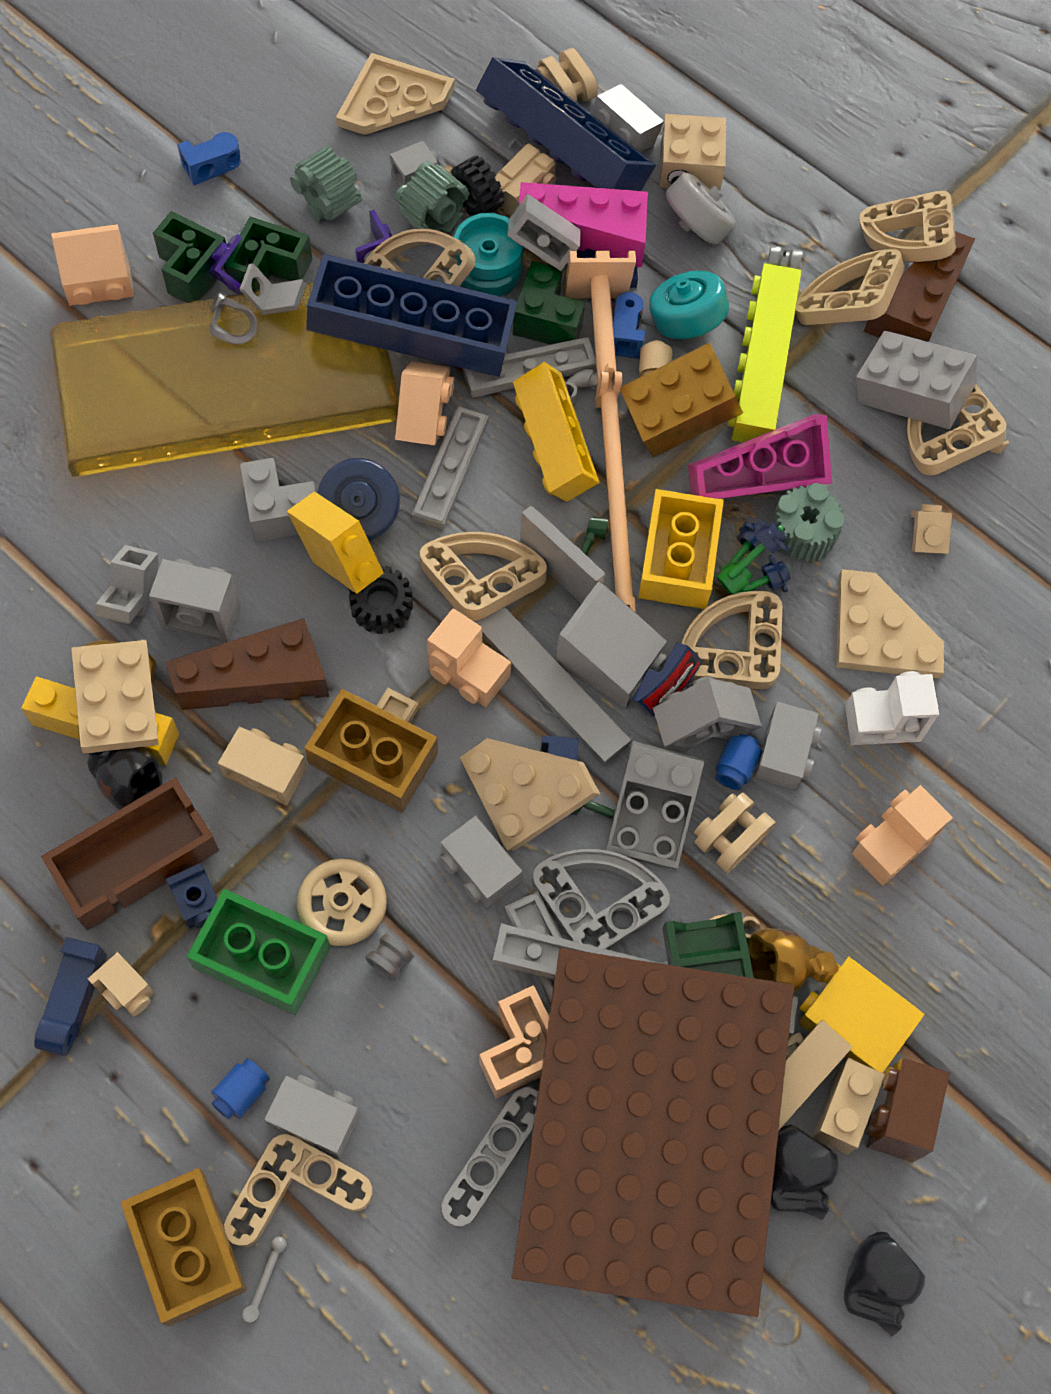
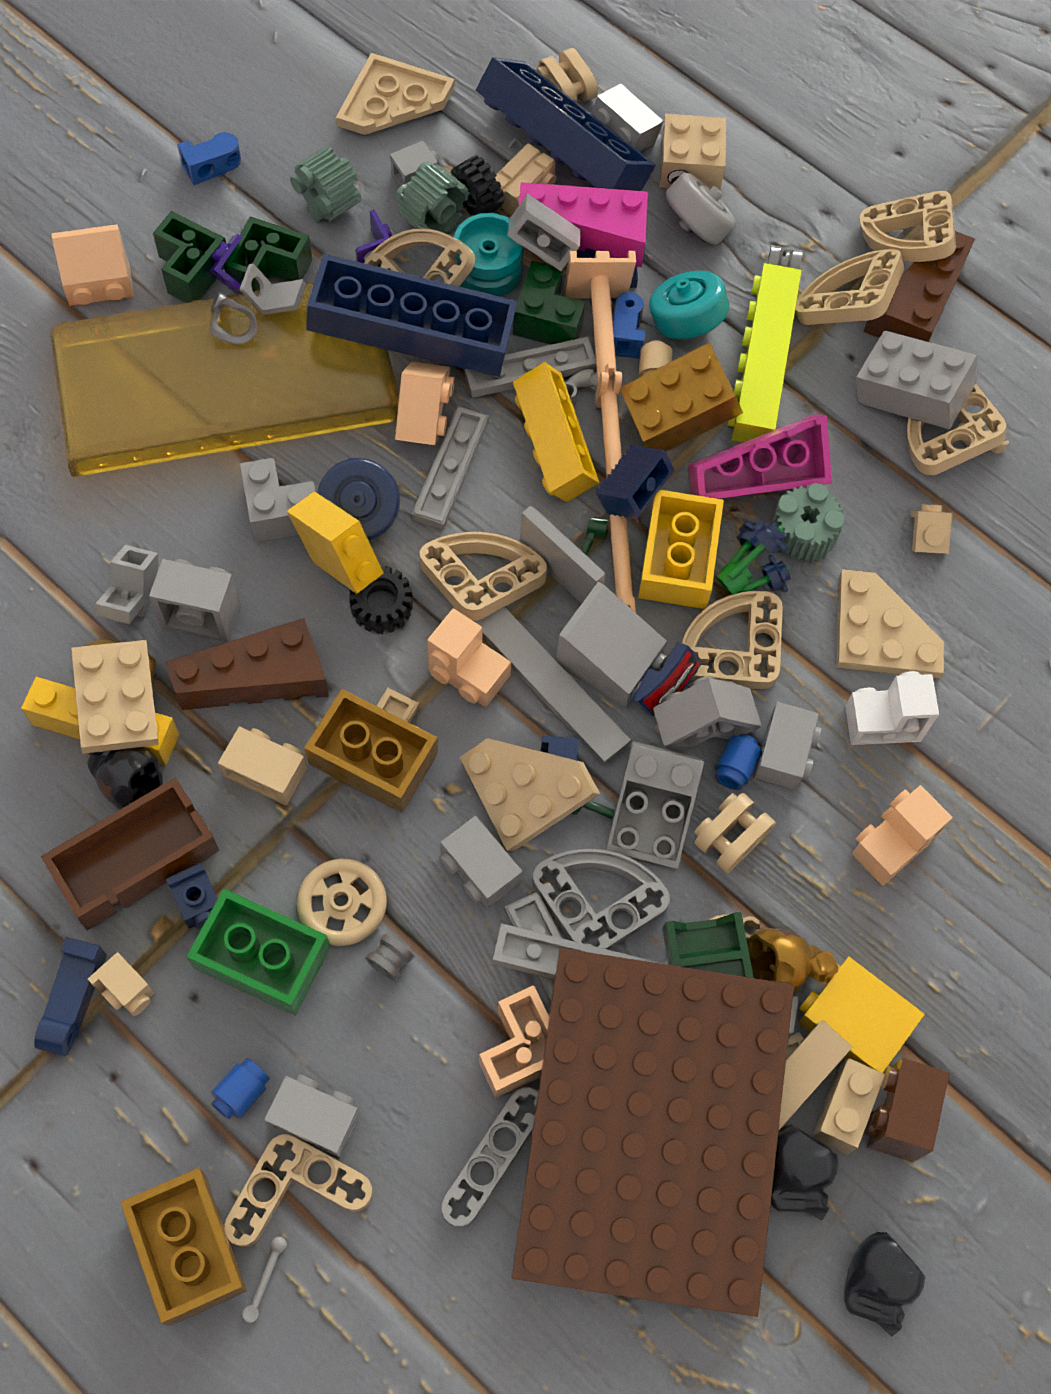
none -> dark blue brick [596,445,674,521]

